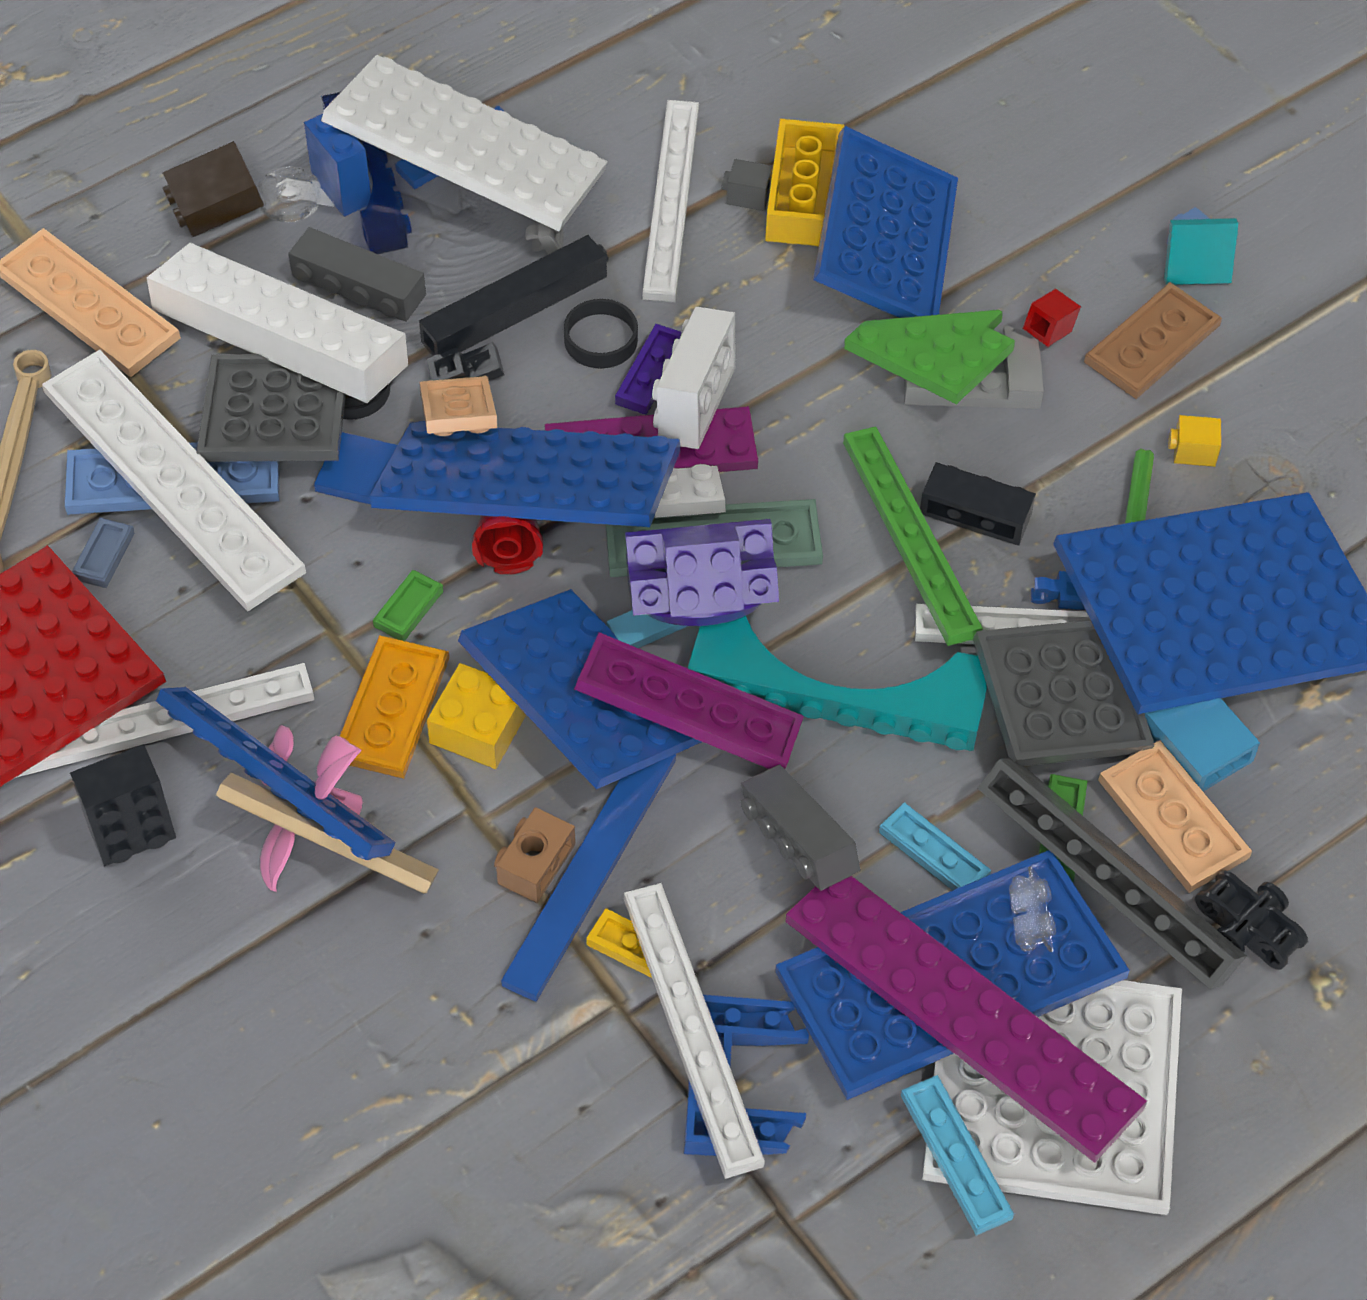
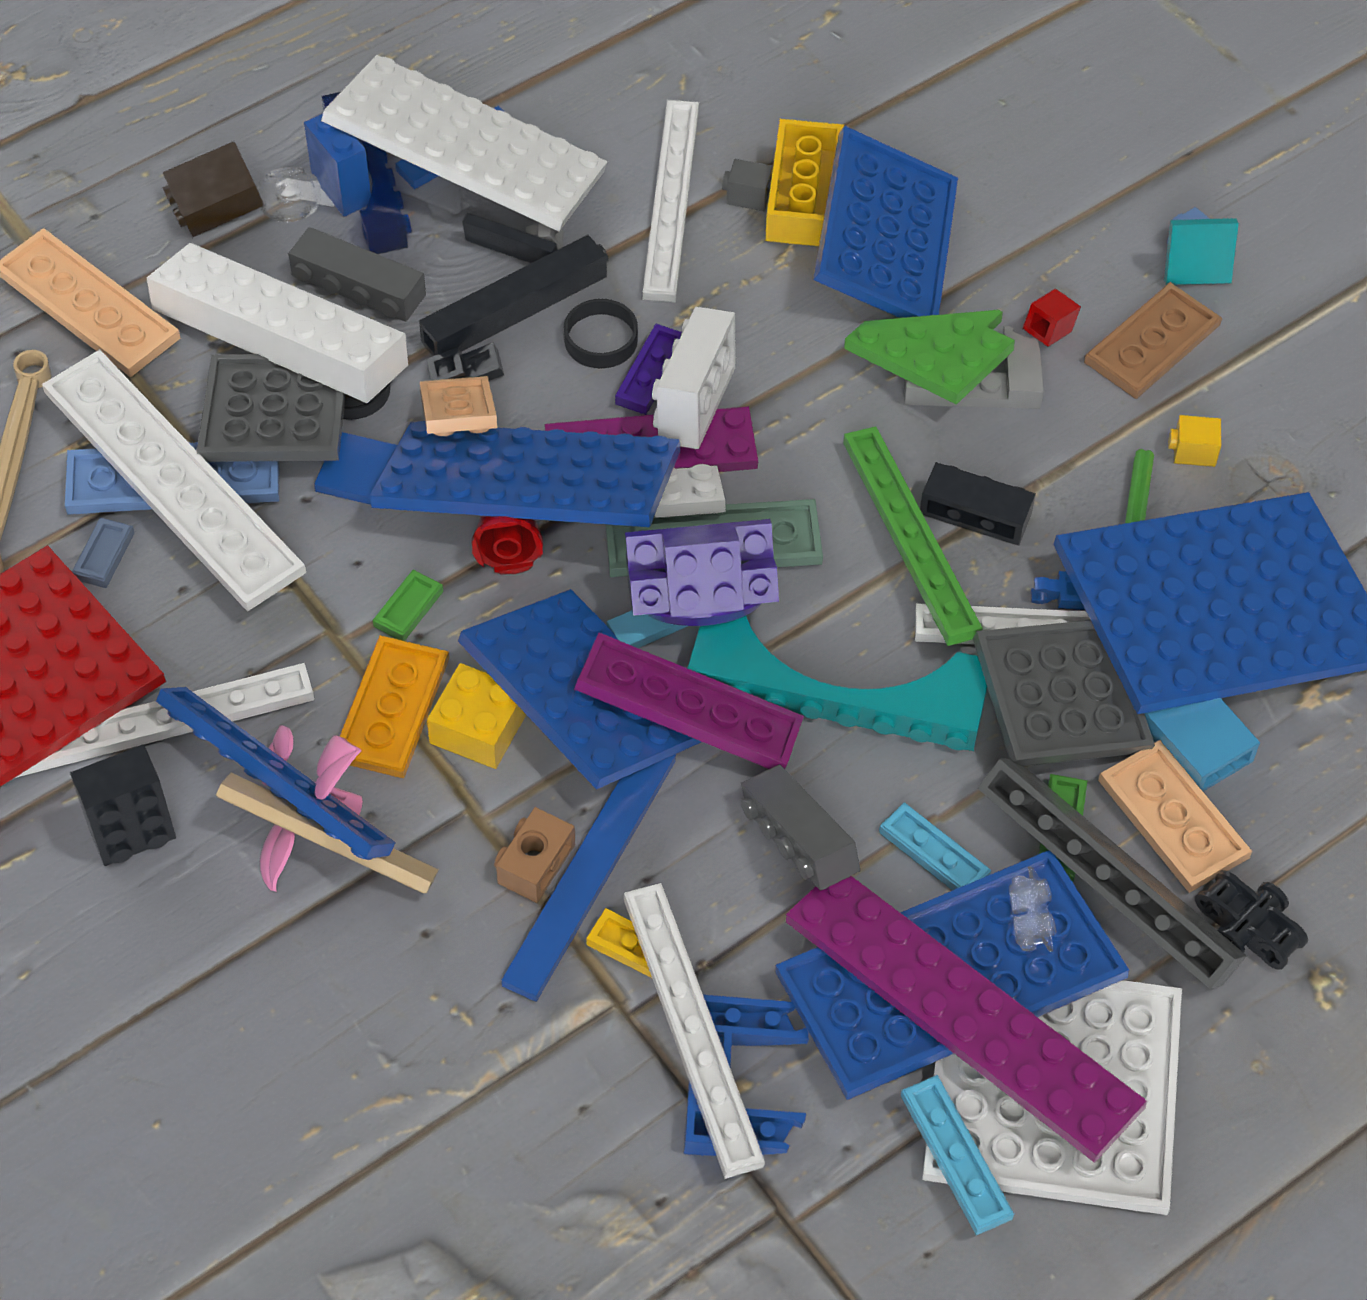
none -> black tile [462,213,557,263]

